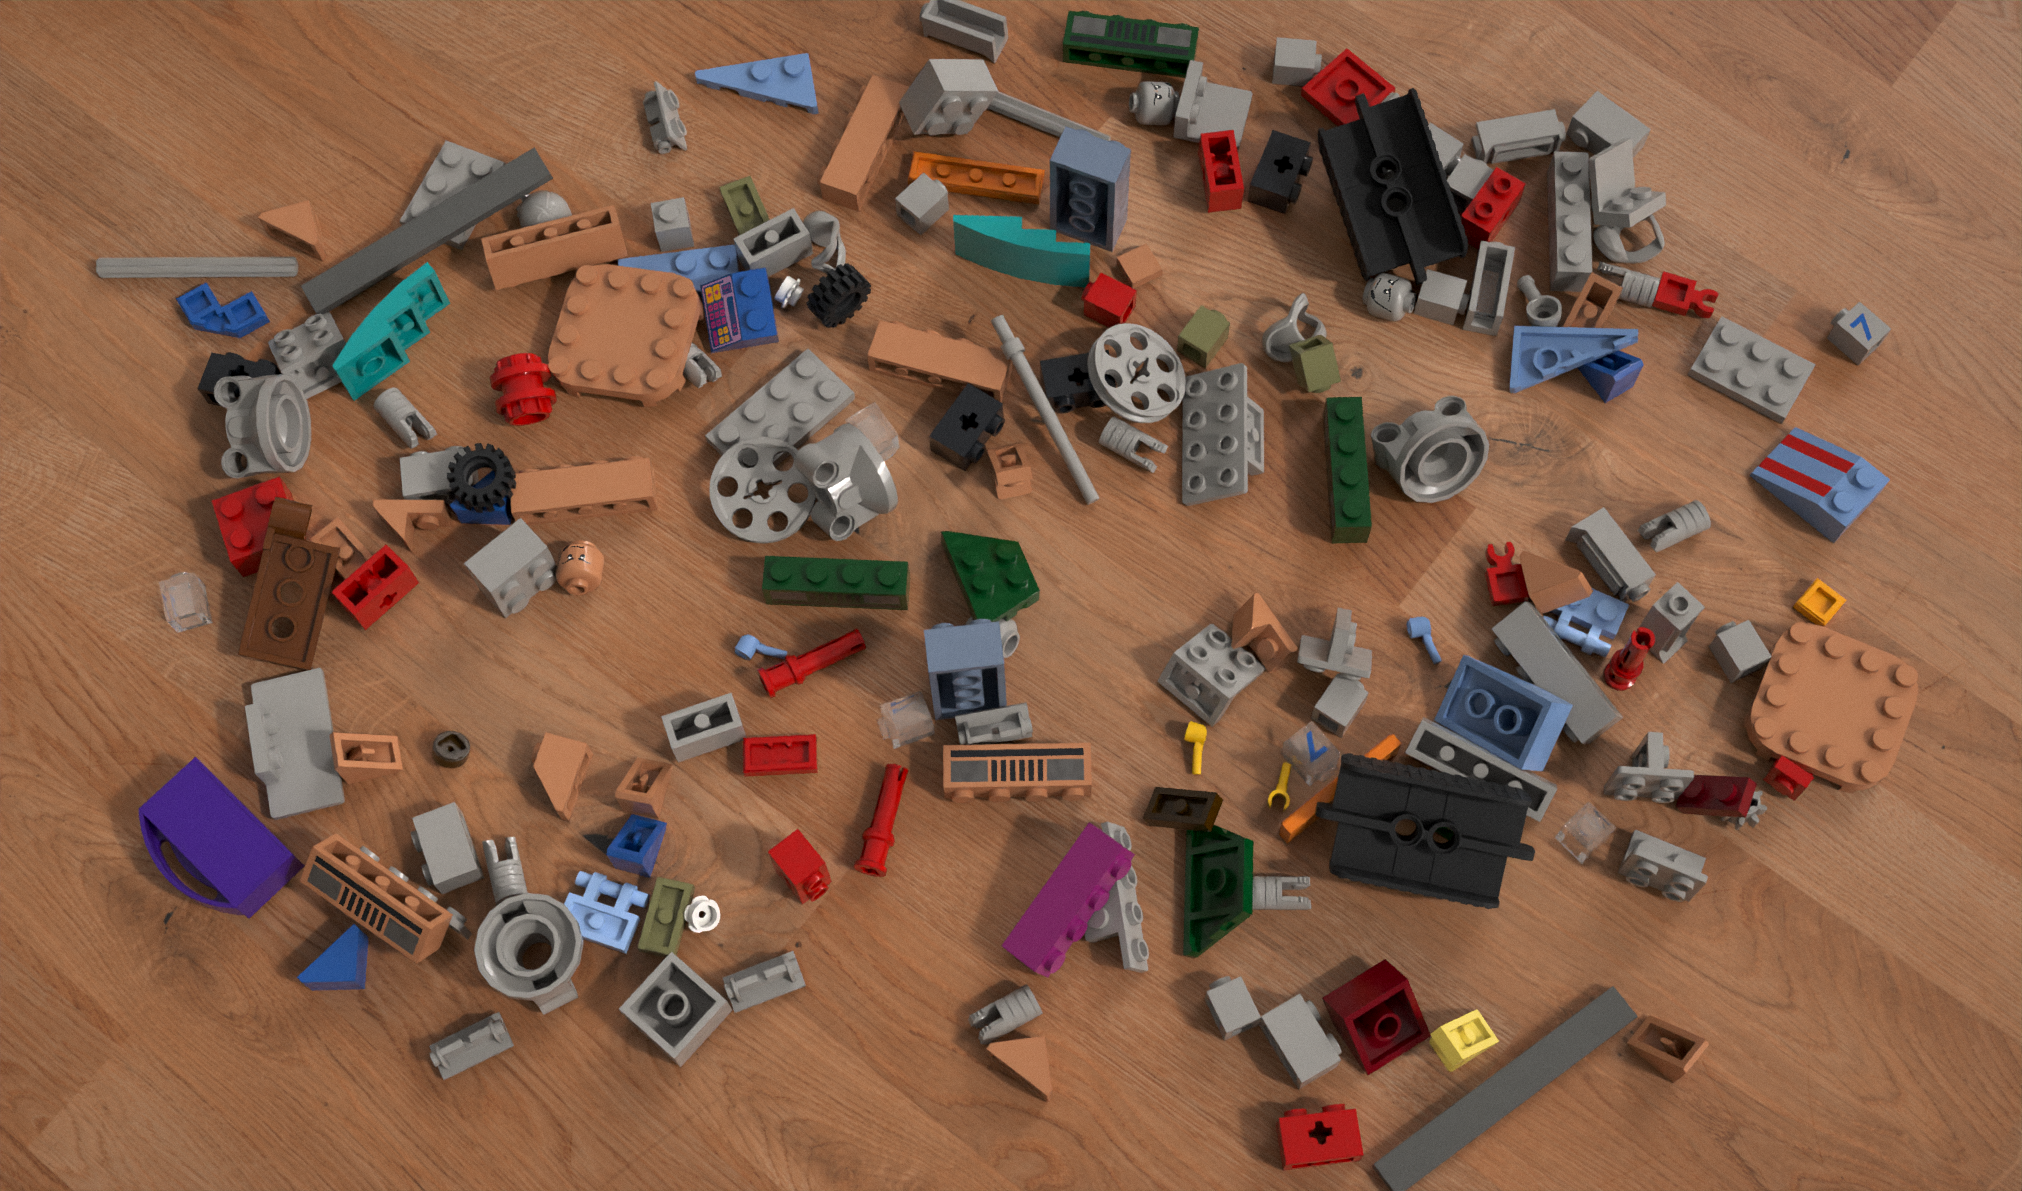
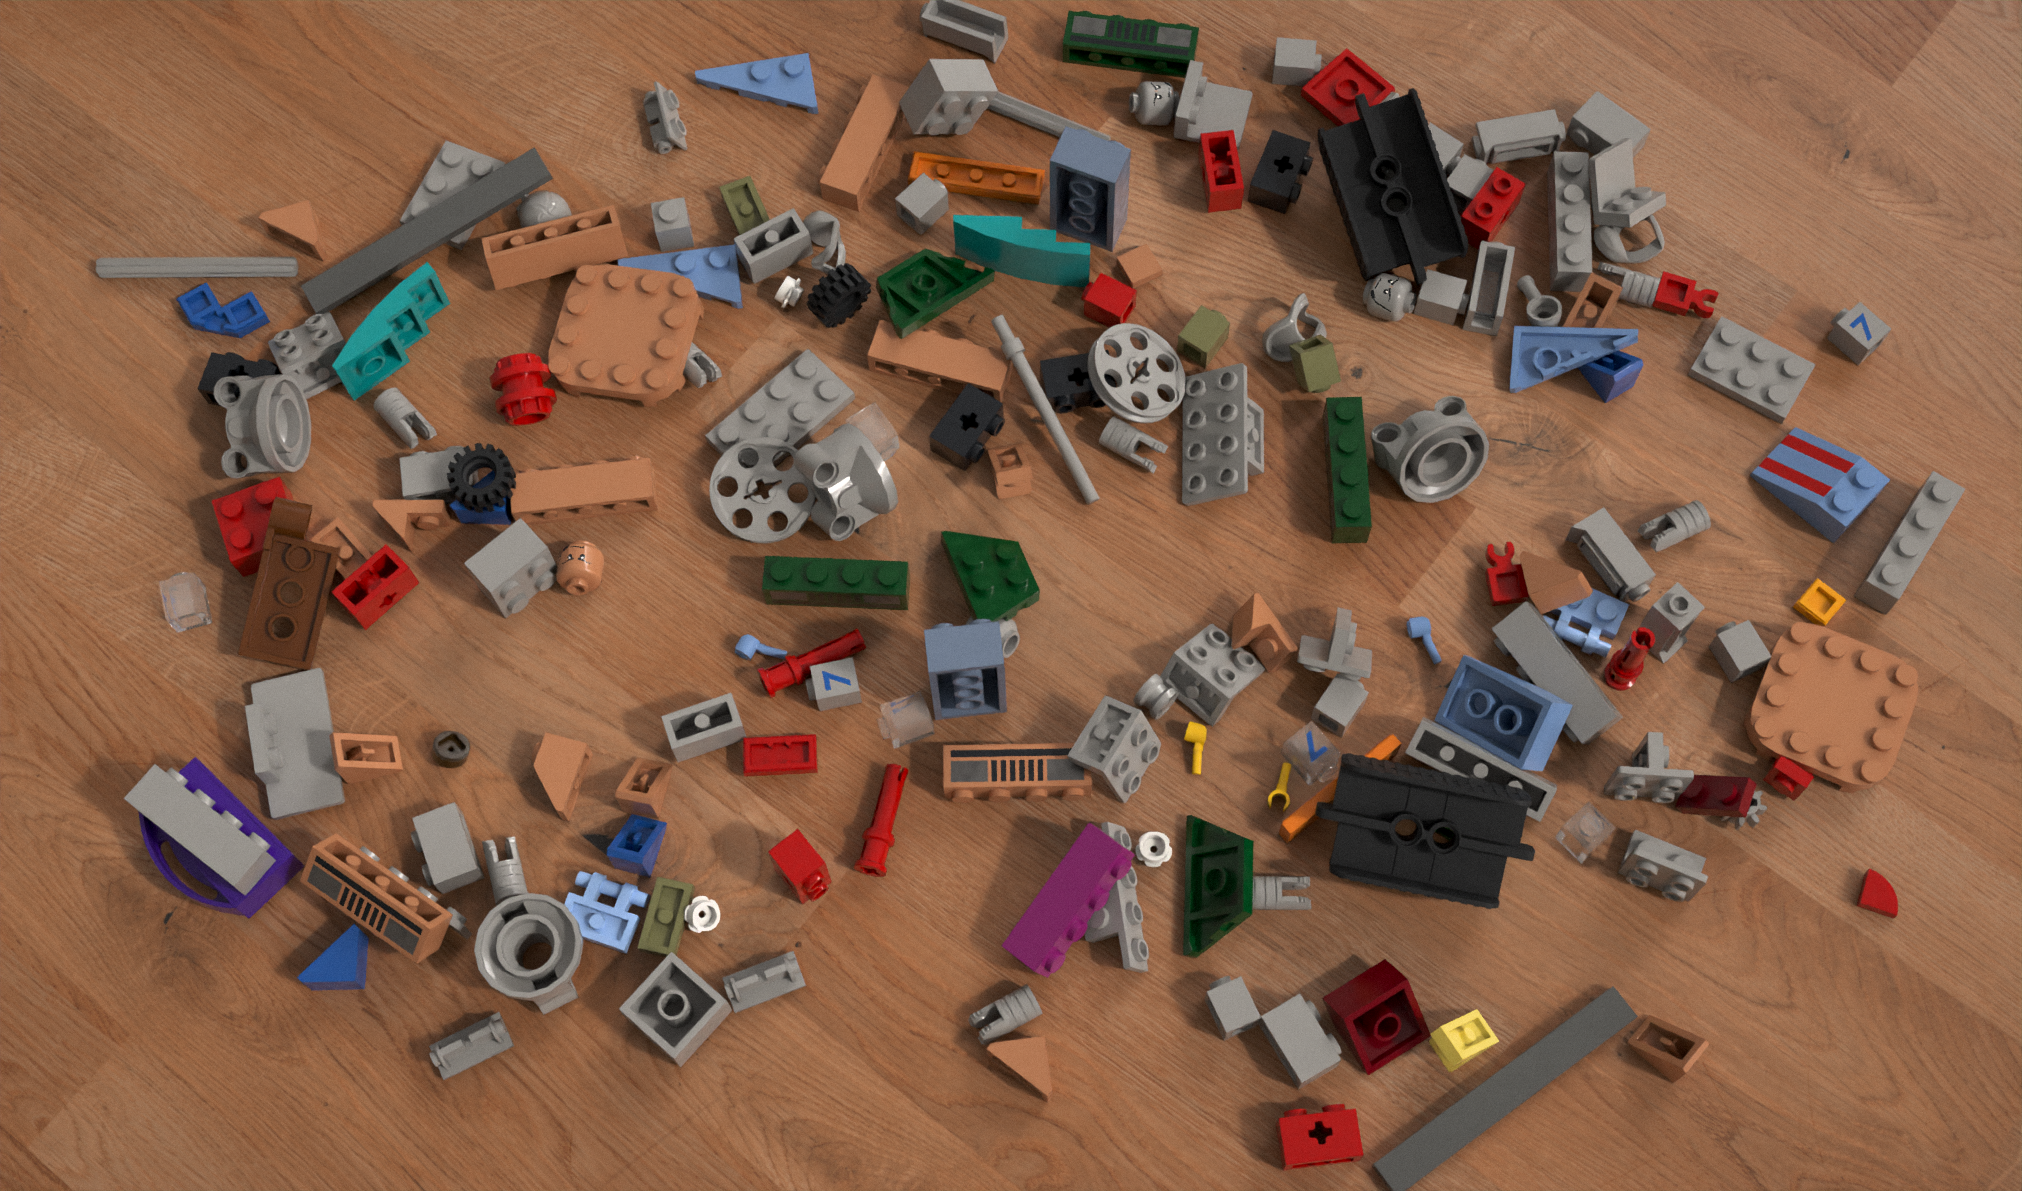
blue slope [700,268,779,353] -> none
light grey hinge [955,702,1033,745] -> none
dark brown plate [1143,787,1223,832] -> none
none -> light grey brick [124,764,276,896]
none -> light grey brick [805,657,862,711]
none -> dark green wing [876,249,995,339]
none -> light grey bracket [1067,695,1161,803]
none -> light grey wheel [1133,674,1179,720]
none -> white plate [1135,832,1172,868]
none -> light grey brick [1854,471,1965,615]
none -> red tile [1857,869,1898,918]

